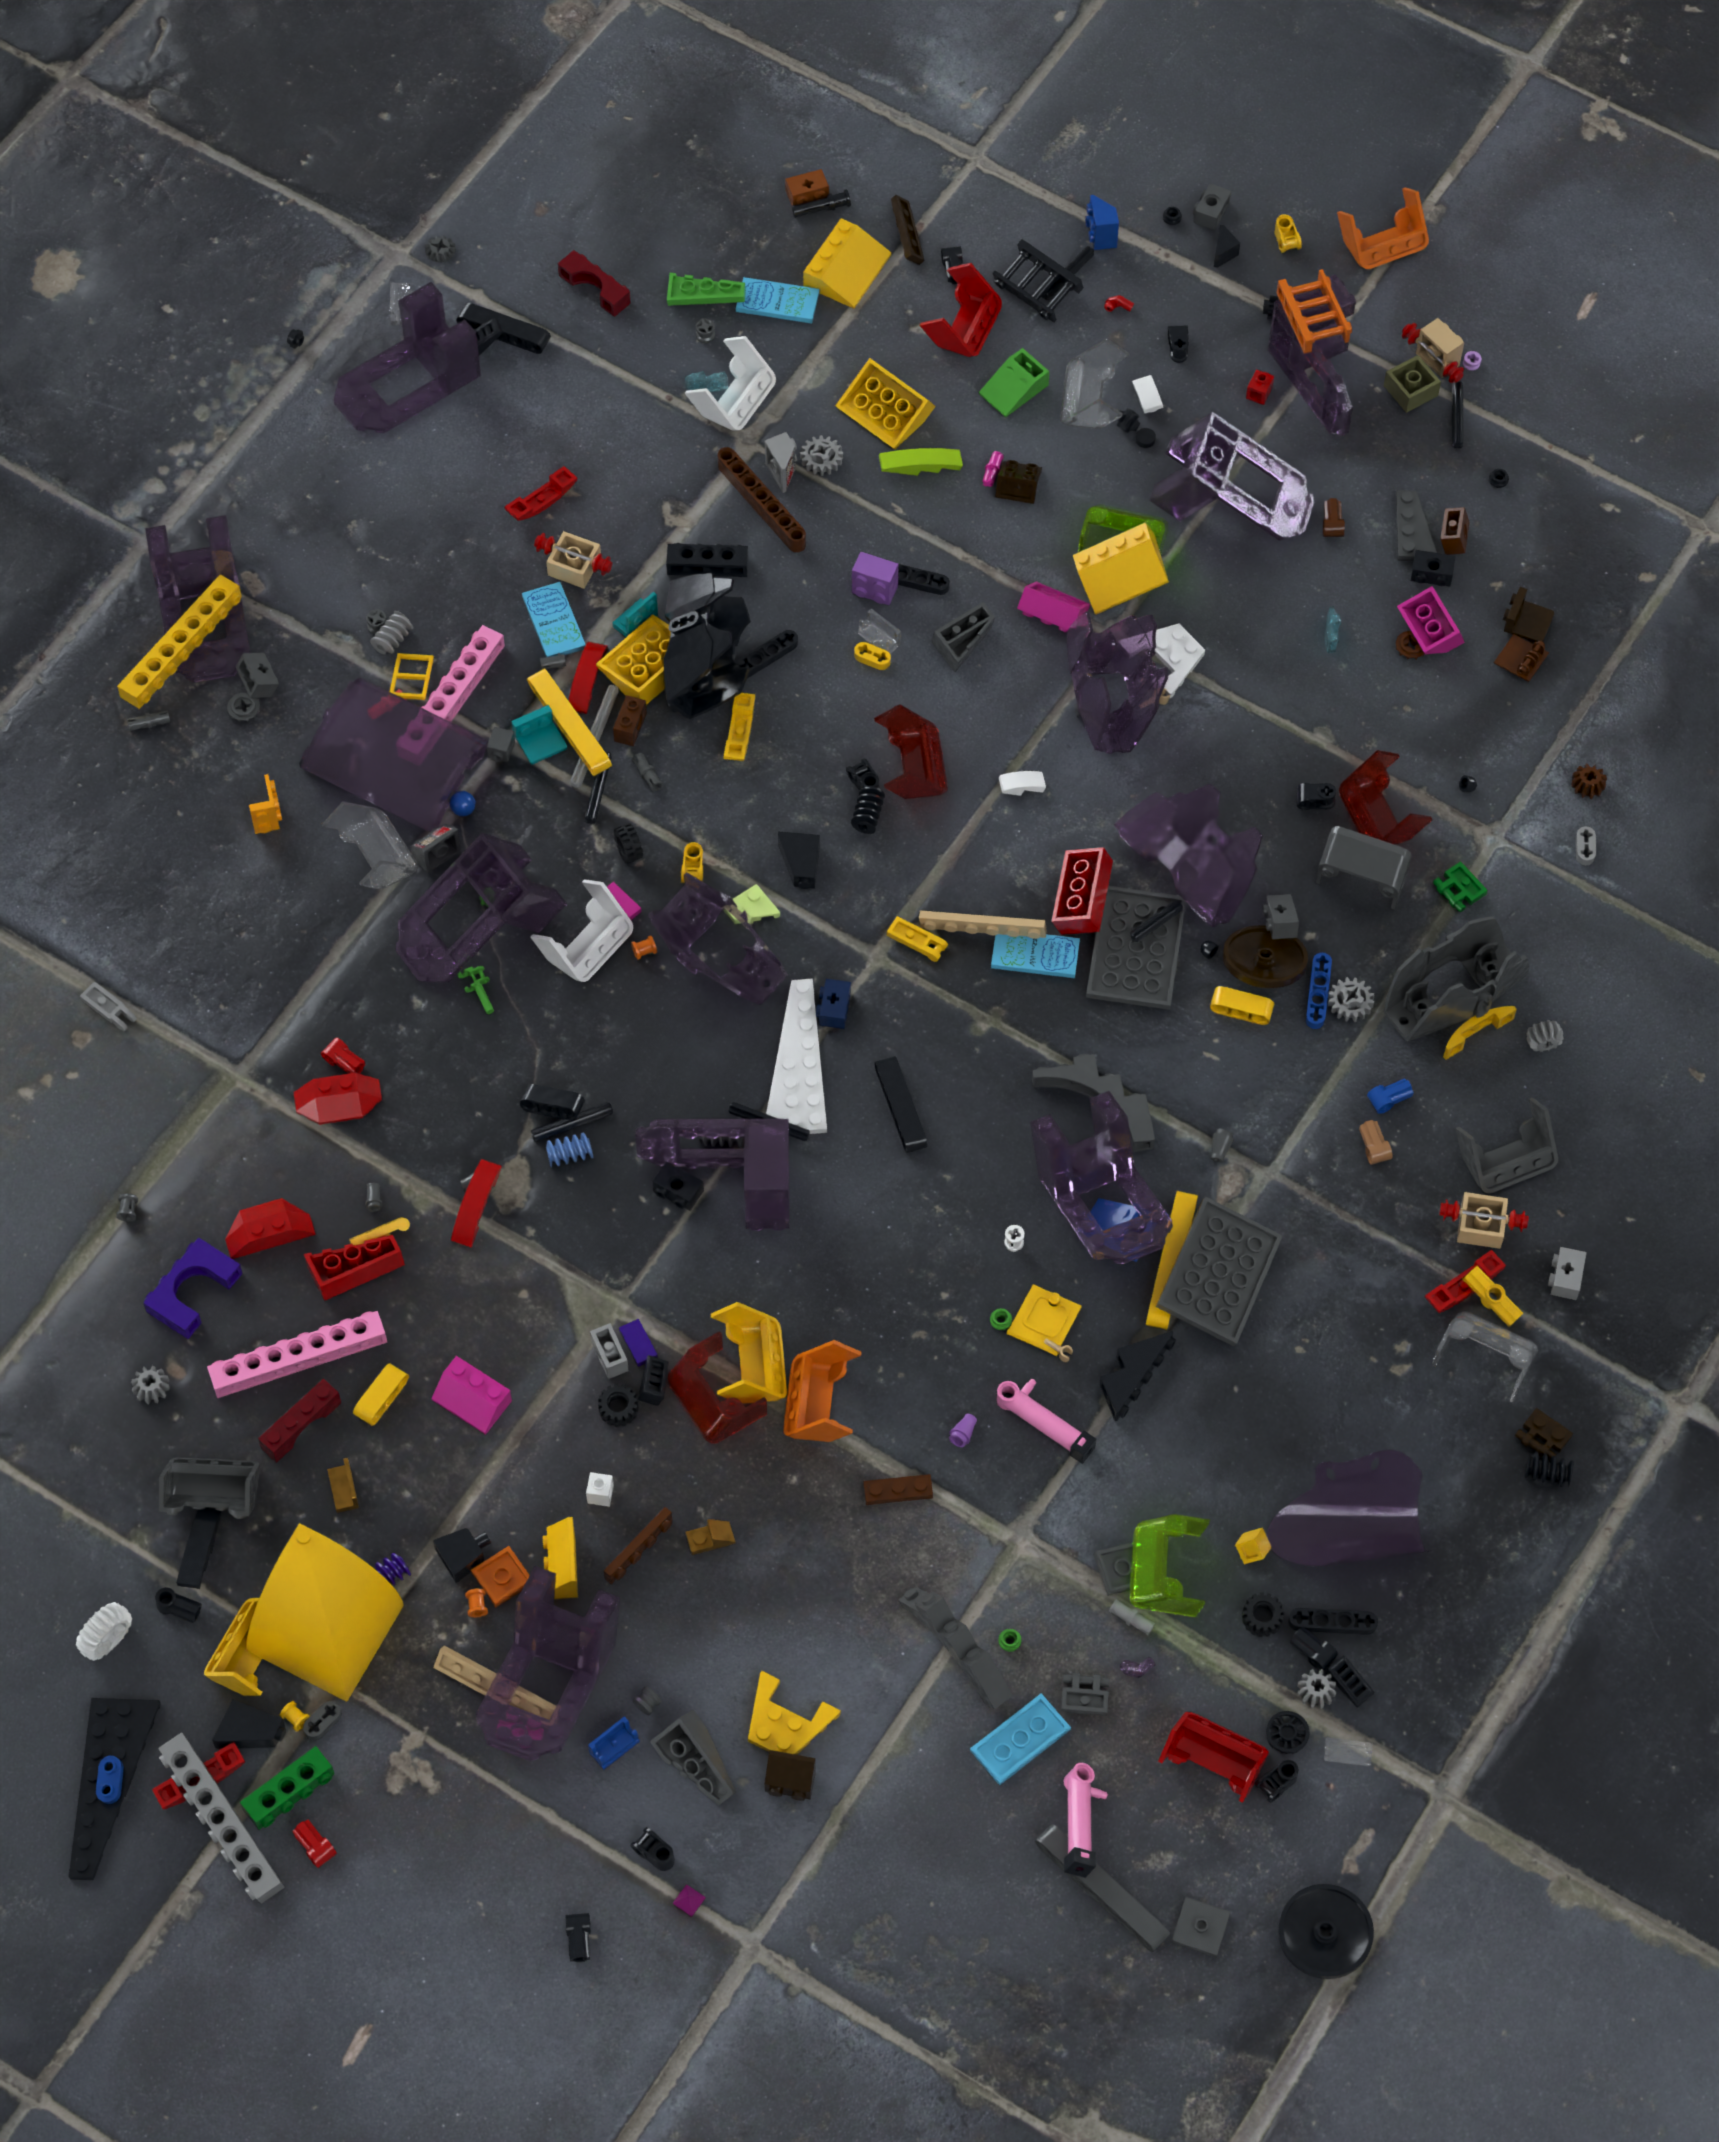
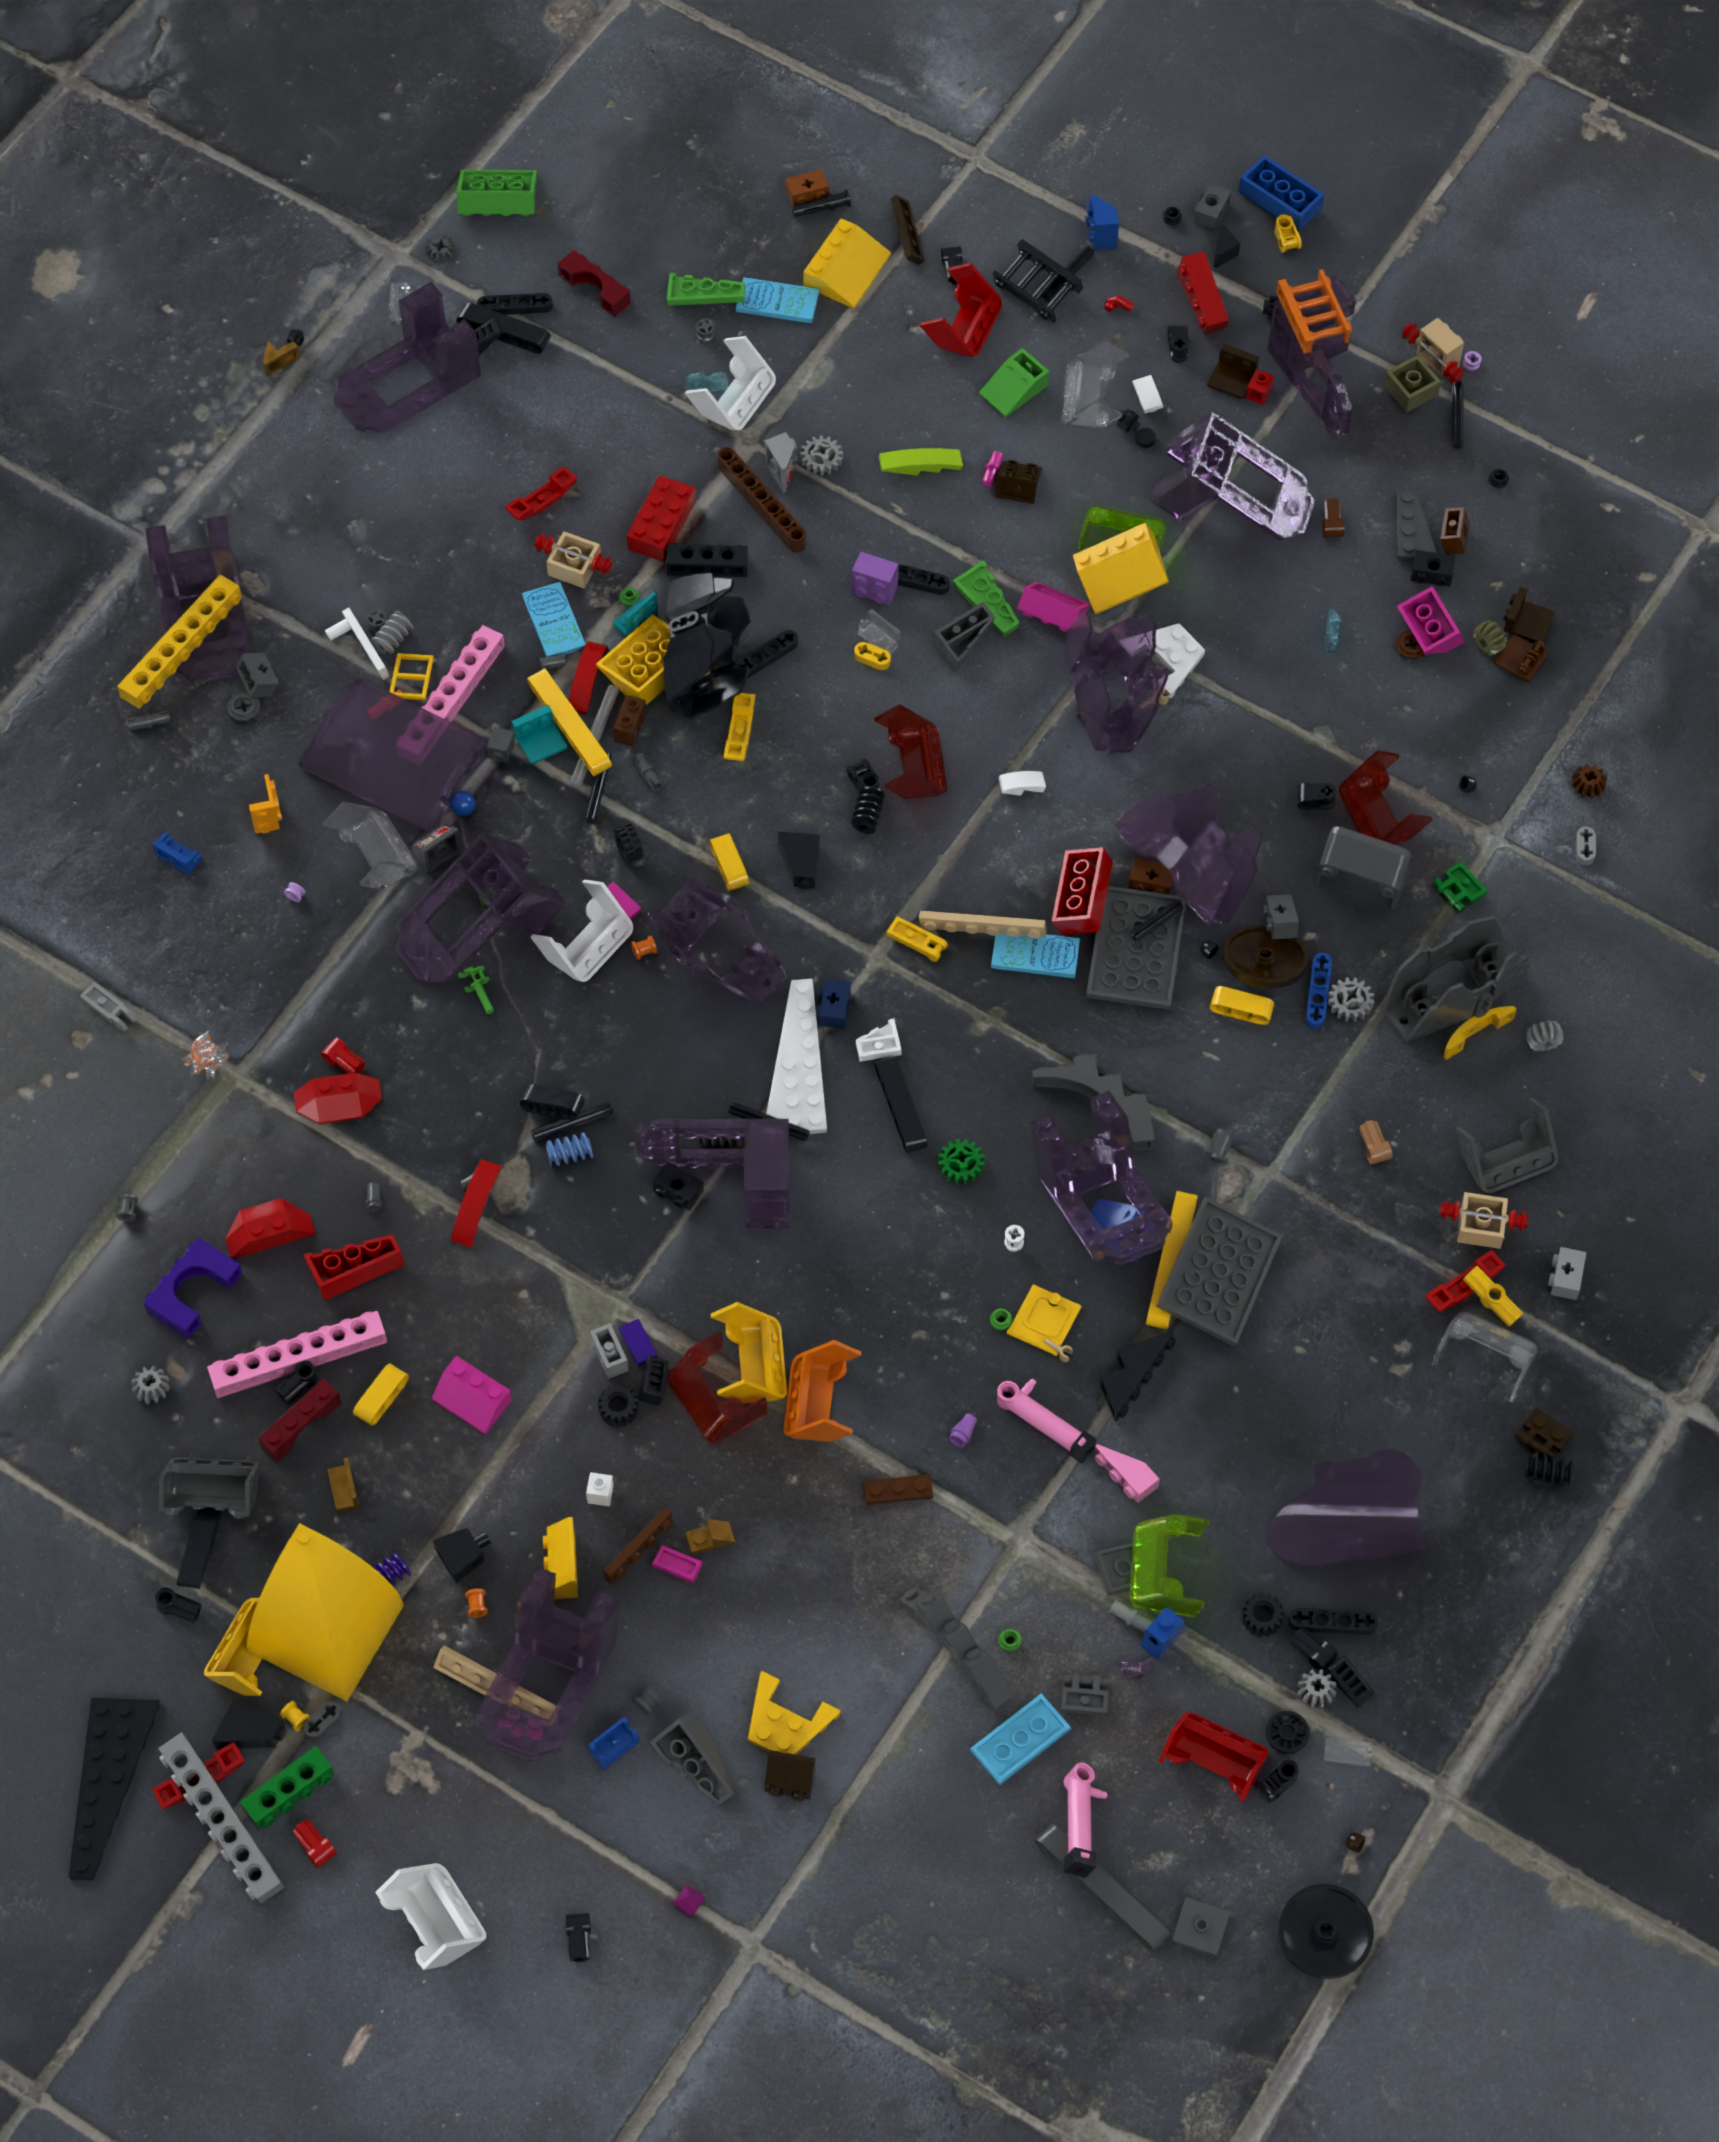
white gear [76,1602,132,1661] -> none
blue plate [96,1756,124,1804] -> none
yellow plate [349,1217,410,1245] -> none
orange tile [471,1546,534,1607] -> none
black piece [630,1827,675,1871] -> none
yellow piece [681,842,703,884] -> none
yellowish green wing [723,884,780,924] -> none
yellow slope [835,358,936,449] -> none
yellow panel [1235,1527,1271,1564] -> none
orange windscreen [1337,187,1429,269] -> none
blue piece [1367,1078,1414,1114] -> none
none -> blue hinge [153,832,203,875]
none -> clear hair [181,1031,229,1081]
none -> pearl gold slope [263,341,300,376]
none -> black piece [275,1361,318,1404]
none -> lavender bush [284,882,305,902]
none -> white piece [325,608,390,680]
none -> white windscreen [375,1863,486,1970]
none -> bright green slope [457,170,537,216]
none -> black beam [477,293,553,315]
none -> bright green plate [619,588,640,607]
none -> red brick [627,475,696,562]
none -> dark pink tile [652,1545,703,1584]
none -> yellow beam [709,833,749,891]
none -> white wing [856,1018,902,1062]
none -> green gear [938,1139,985,1185]
none -> bright green wing [952,560,1019,638]
none -> bright pink slope [1094,1444,1160,1503]
none -> reddish brown brick [1128,858,1176,894]
none -> blue torso [1140,1607,1186,1660]
none -> red wedge [1176,251,1229,334]
none -> dark brown bracket [1207,343,1260,399]
none -> blue brick [1239,155,1325,232]
none -> dark brown hinge [1346,1833,1366,1854]
none -> olive gear [1473,620,1507,656]

